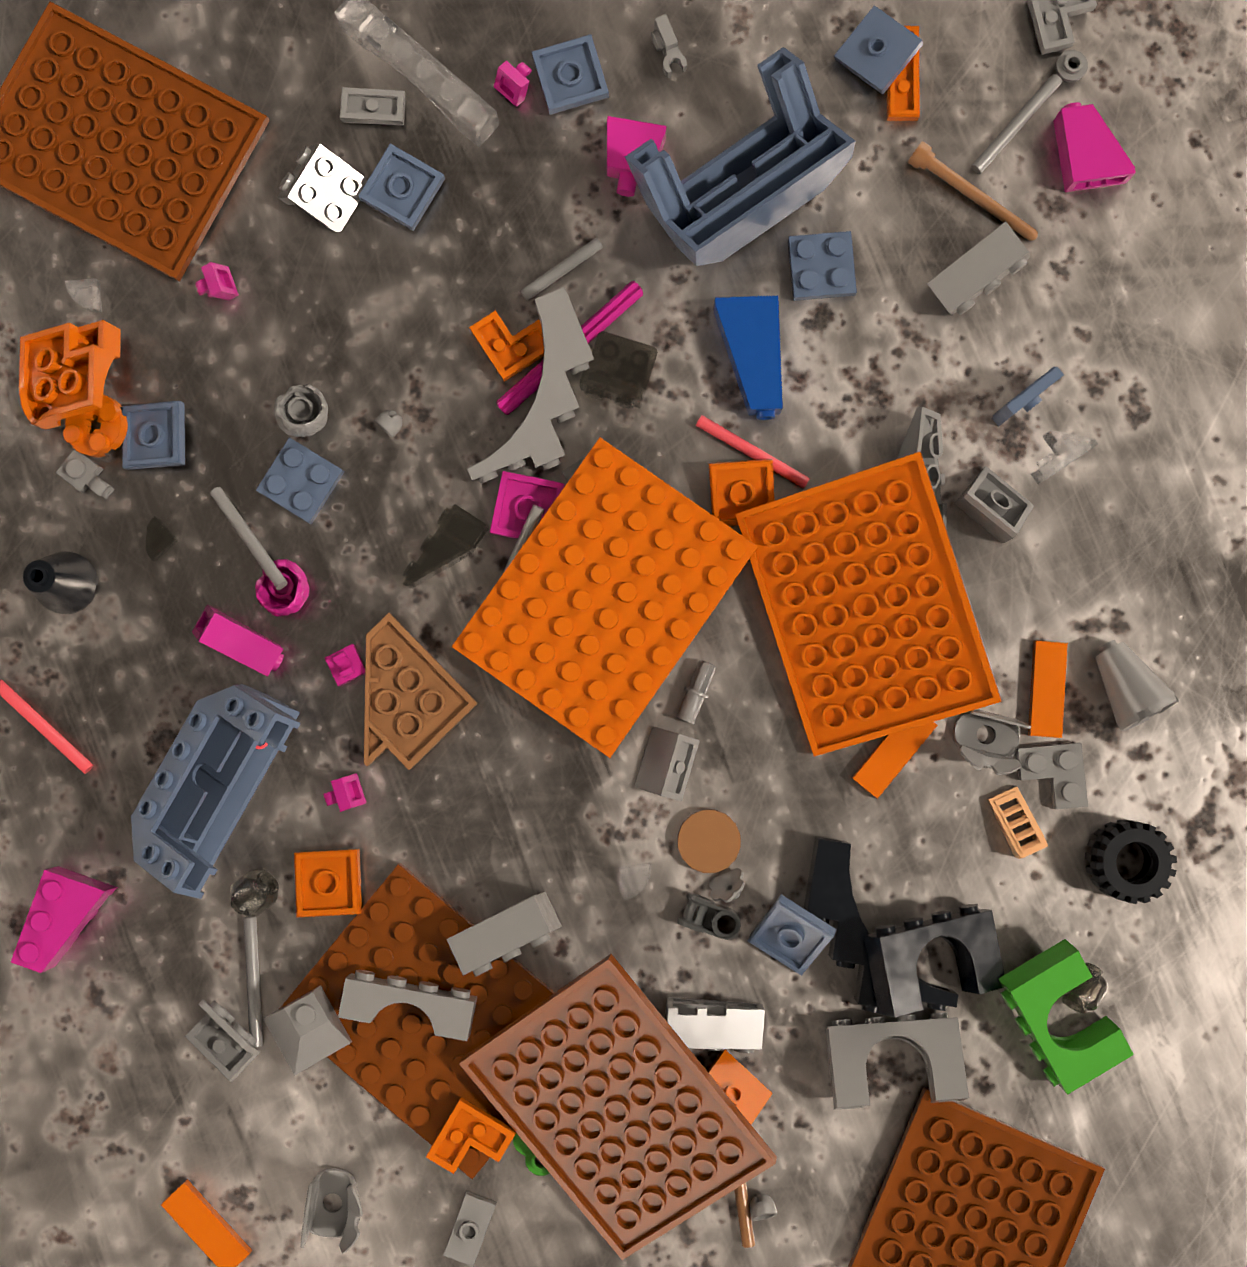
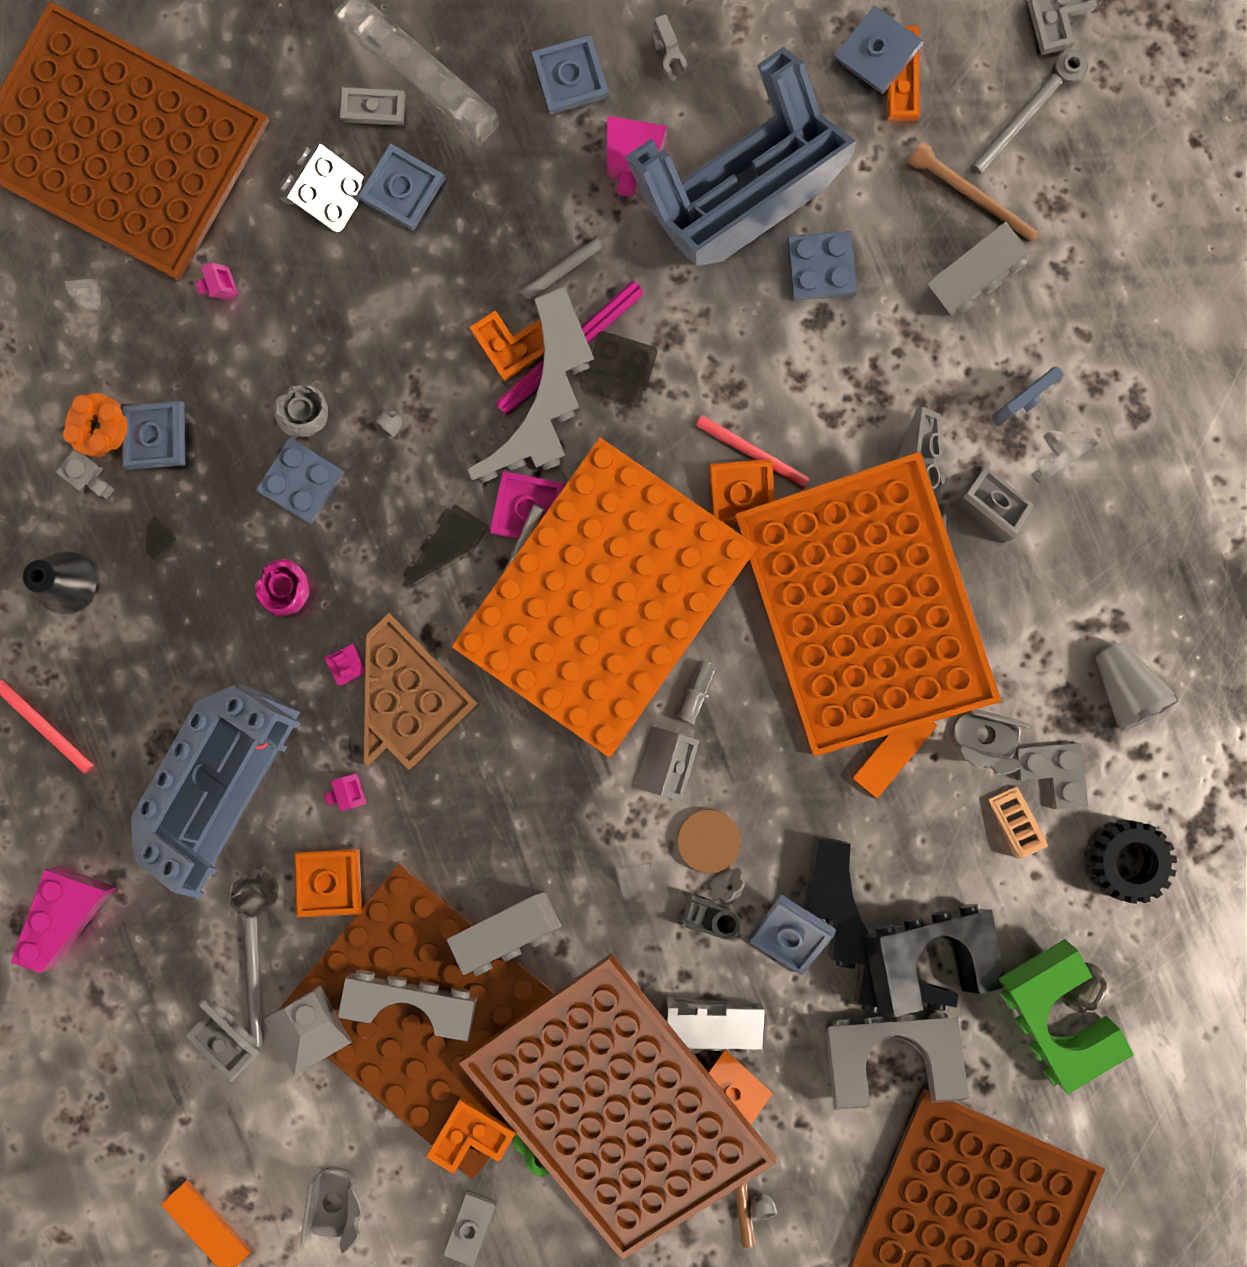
orange slope [19,320,121,430] -> none
dark pink slope [192,604,284,677] -> none
light grey bar [210,487,288,590] -> none
dark pink tile [494,60,532,107] -> none
blue slope [713,295,783,420] -> none
orange tile [1028,641,1068,738] -> none
dark pink slope [1053,102,1136,192] -> none

